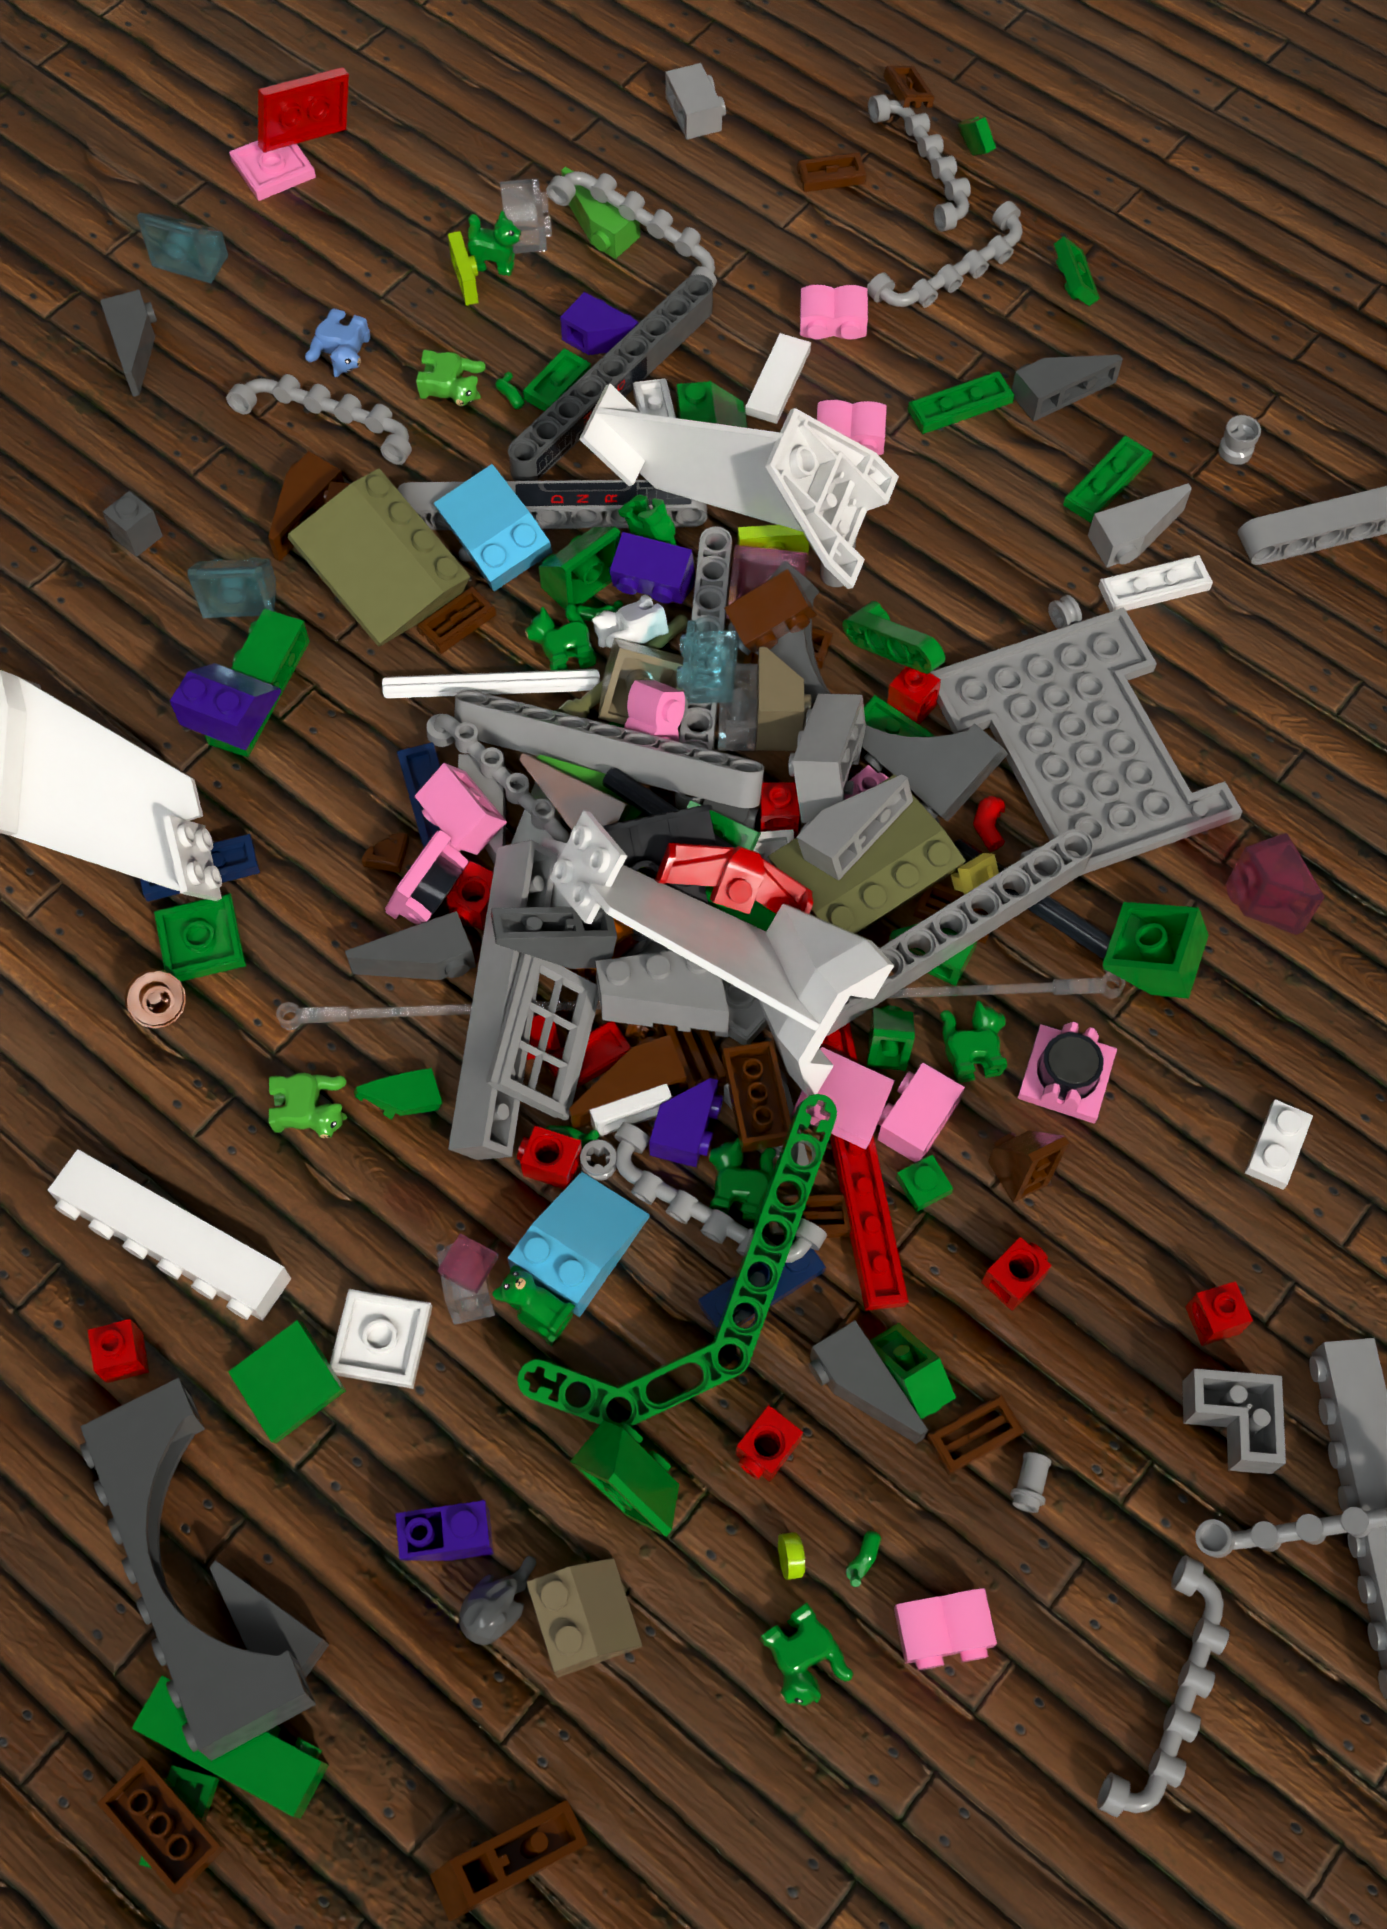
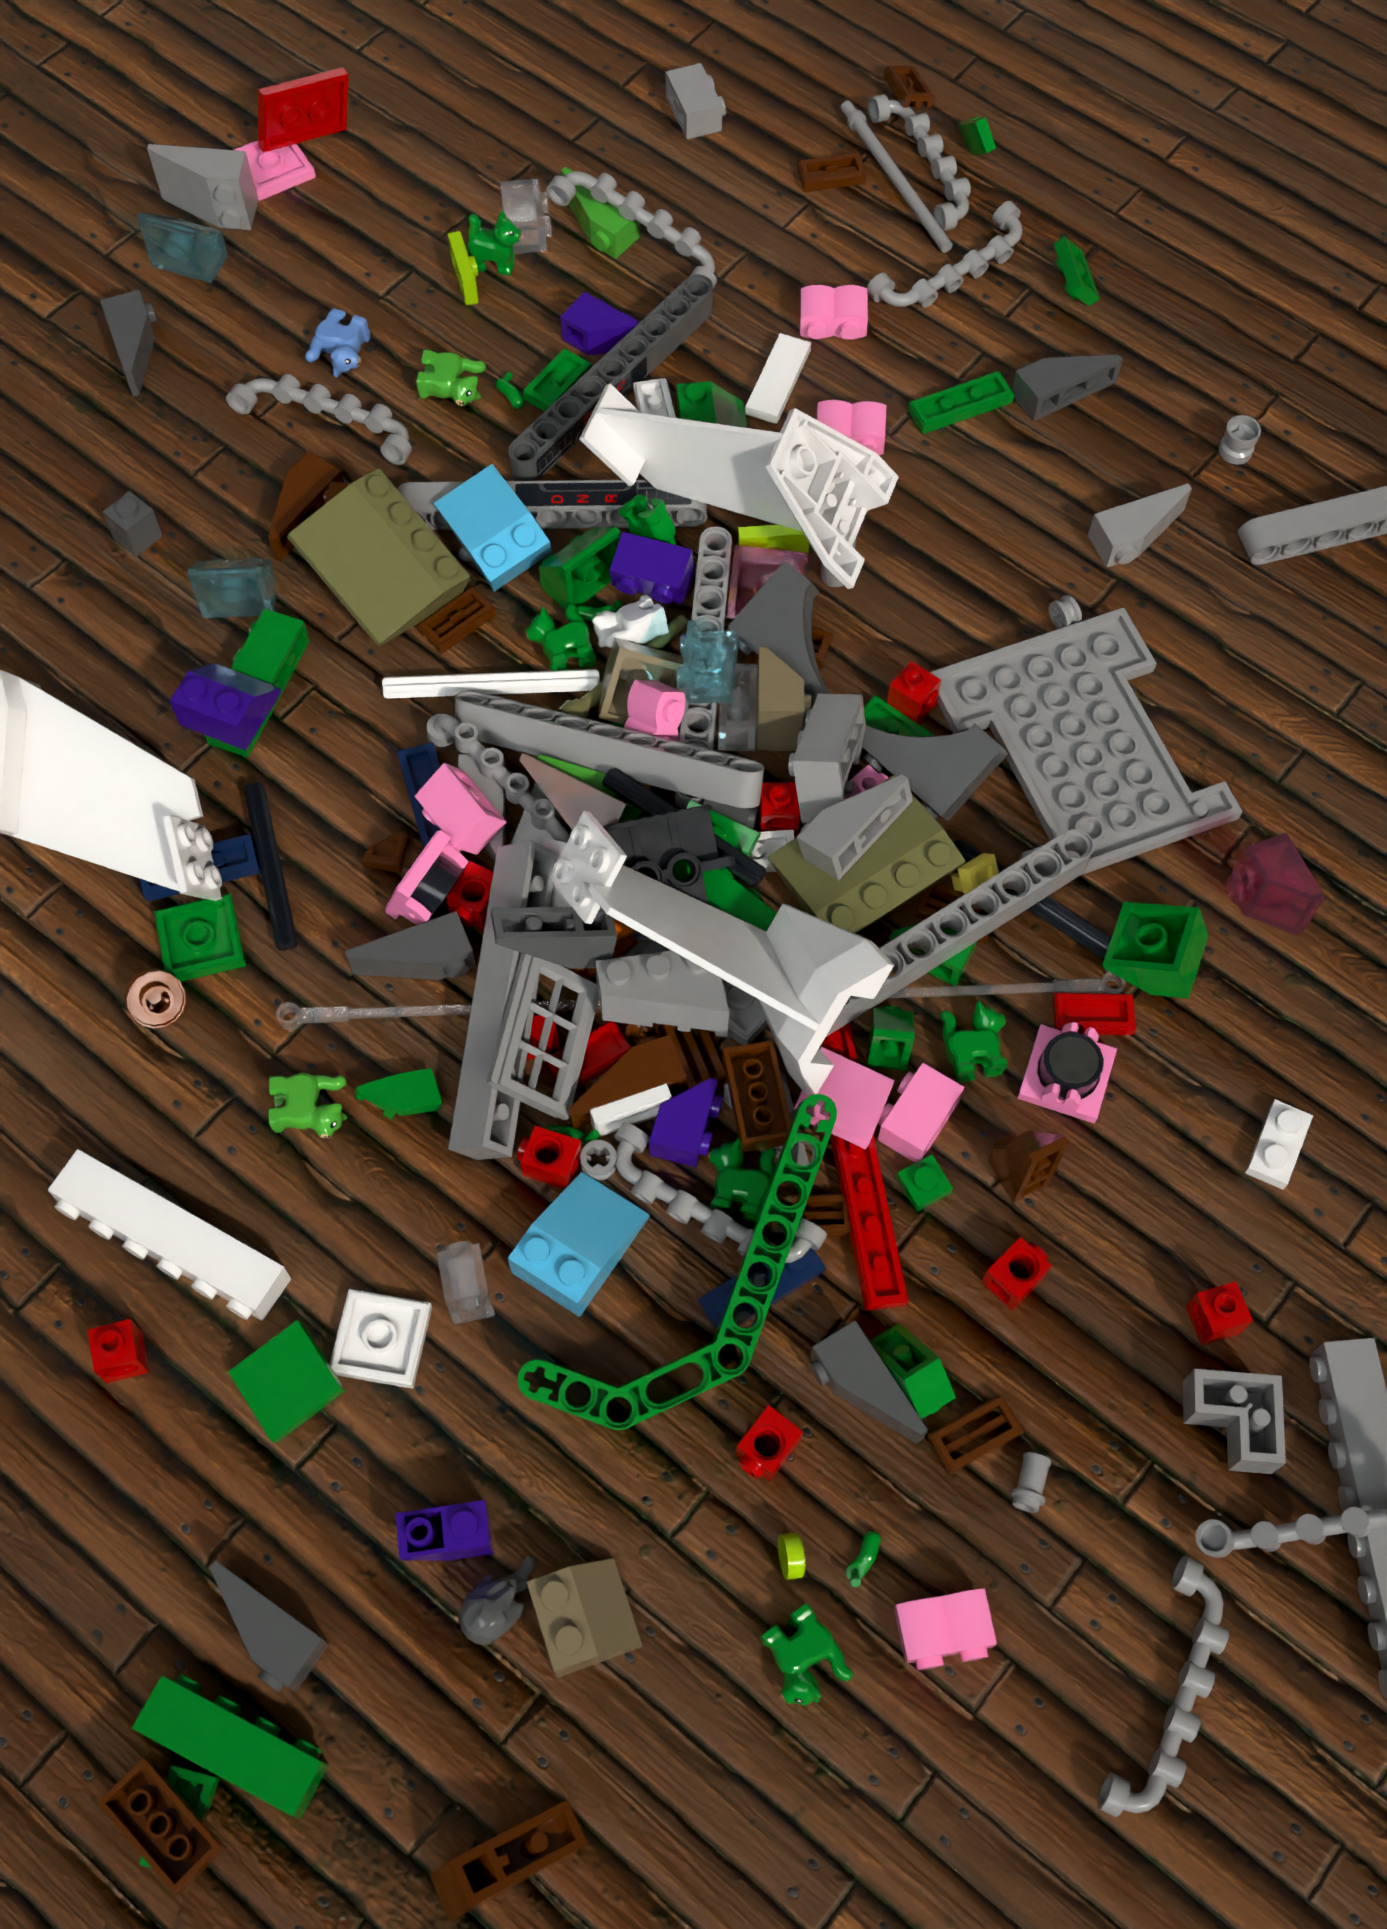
dark grey arch [80,1377,316,1761] -> none
clear pink tile [438,1234,499,1295] -> none
green animal [492,1265,575,1347] -> none
green slope [570,1420,679,1537] -> none
plate [655,843,813,914] -> none
reddish brown brick [724,569,817,653] -> none
green beam [842,601,945,674] -> none
red arm [973,796,1006,852] -> none
green tile [1063,435,1153,523] -> none
white tile [1098,555,1213,612] -> none
none -> light grey slope [147,144,258,230]
none -> black axle [244,782,298,951]
none -> light grey bar [840,100,953,253]
none -> red tile [1052,992,1136,1035]

